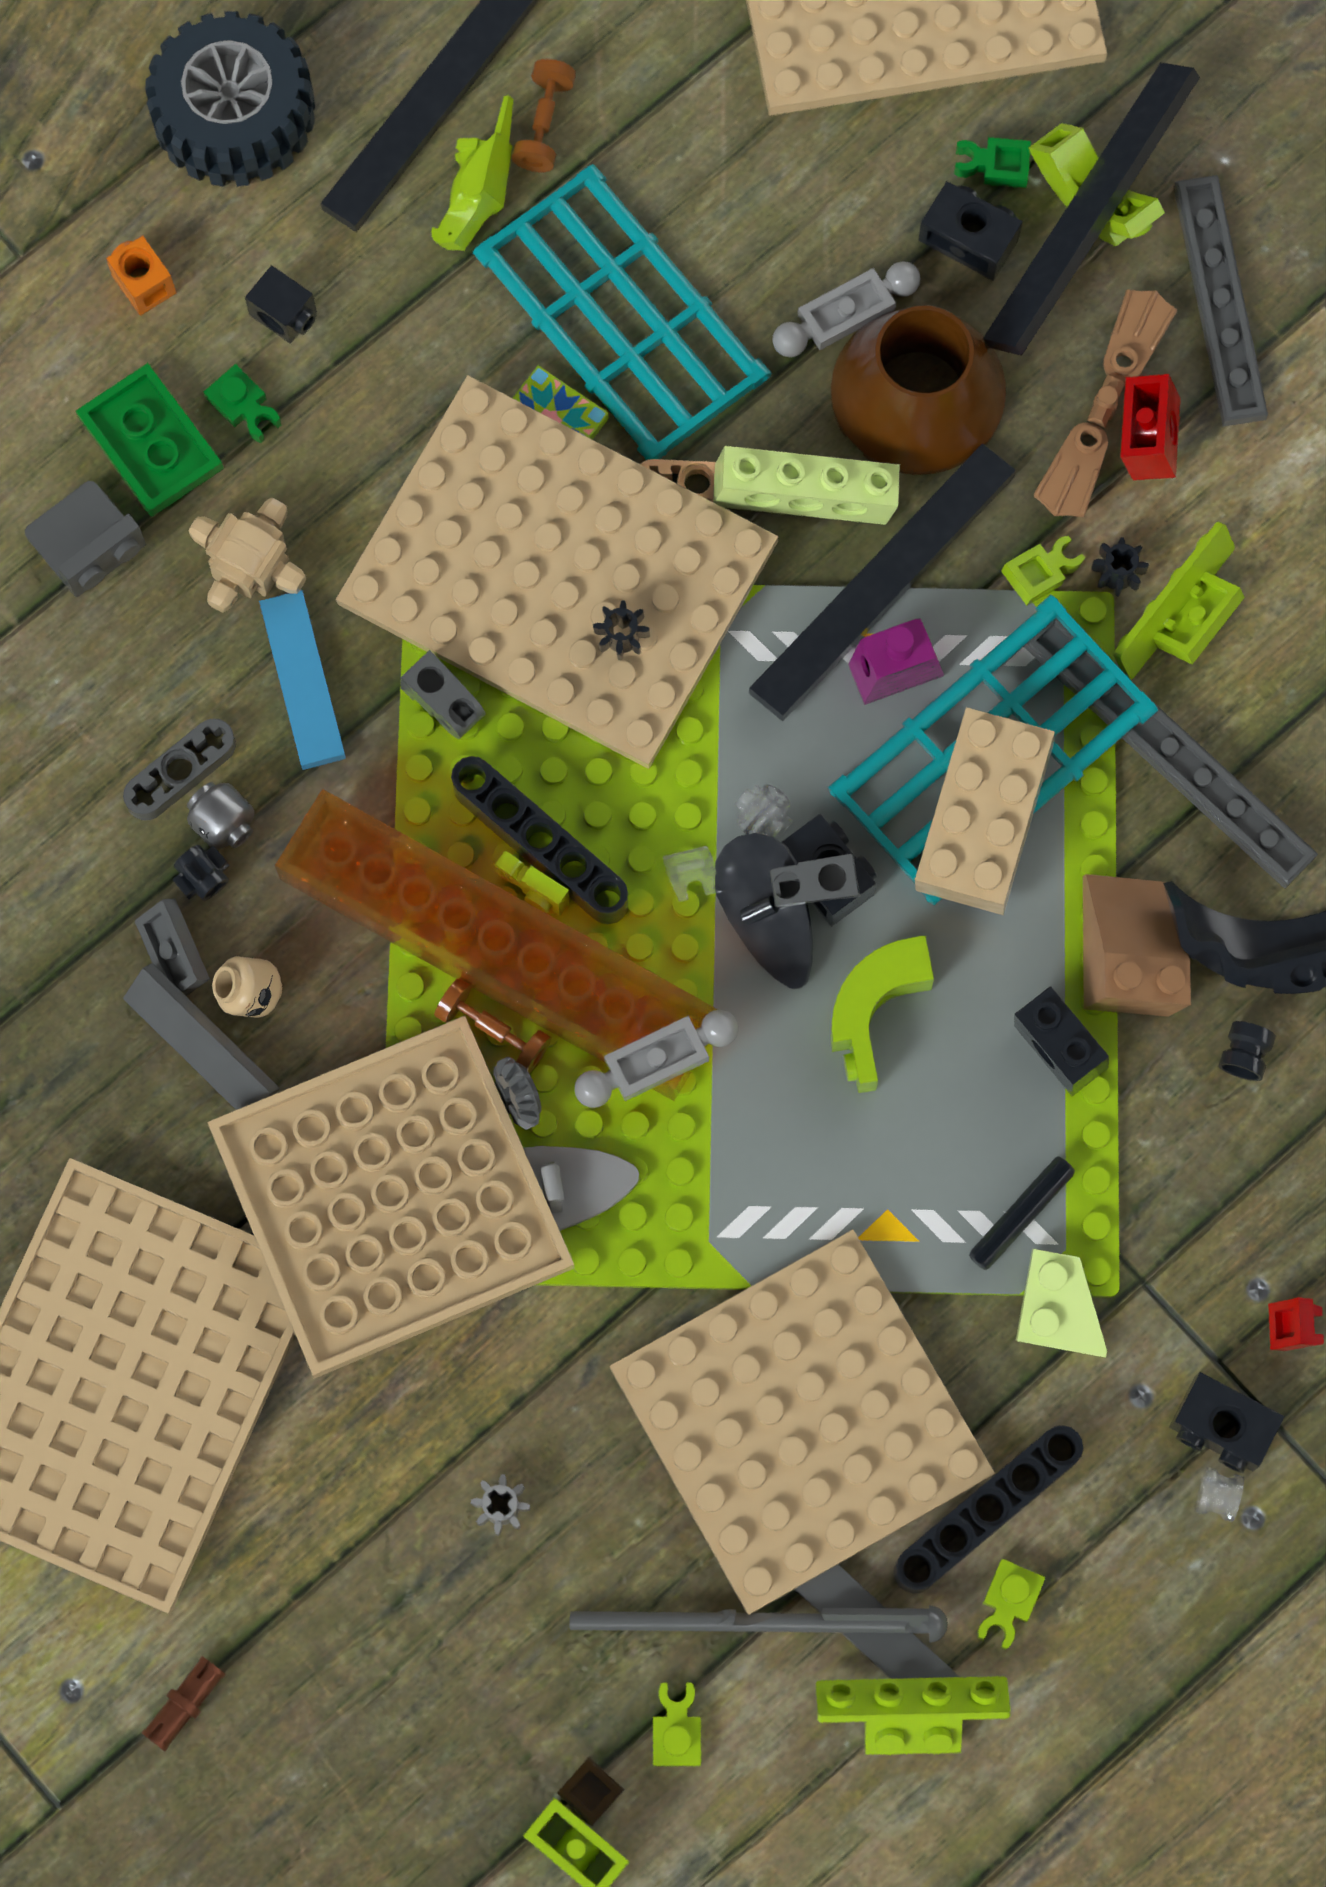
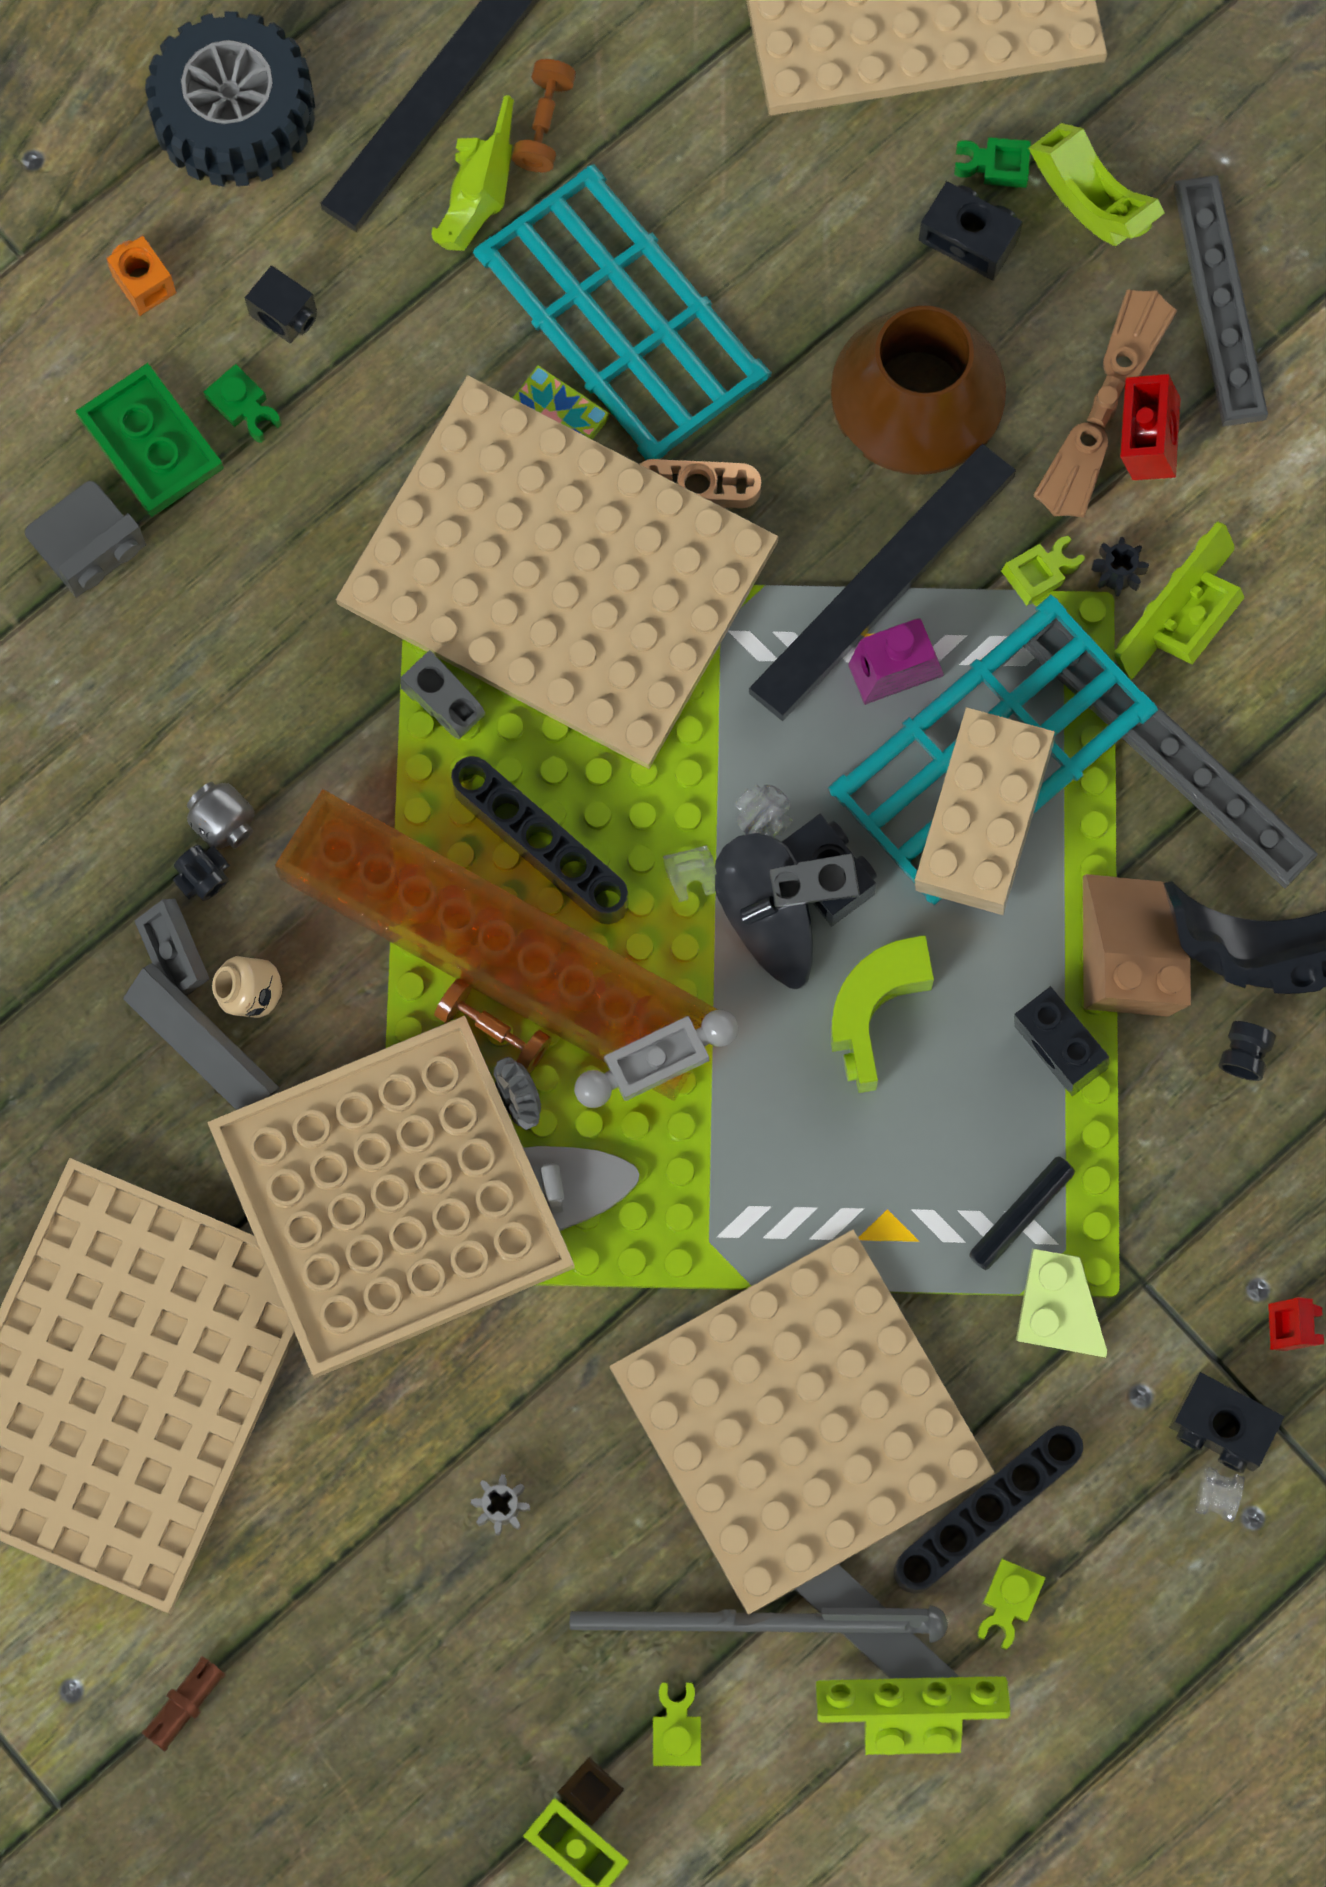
dark grey beam [123,719,236,820] -> none
tan piece [189,498,306,613] -> none
dark azure tile [259,590,346,770] -> none
lime plate [494,851,570,916] -> none
black gear [593,600,650,661] -> none
yellowish green brick [713,446,900,525] -> none
light grey plate [773,261,920,357] -> none
black tile [983,62,1200,356] -> none

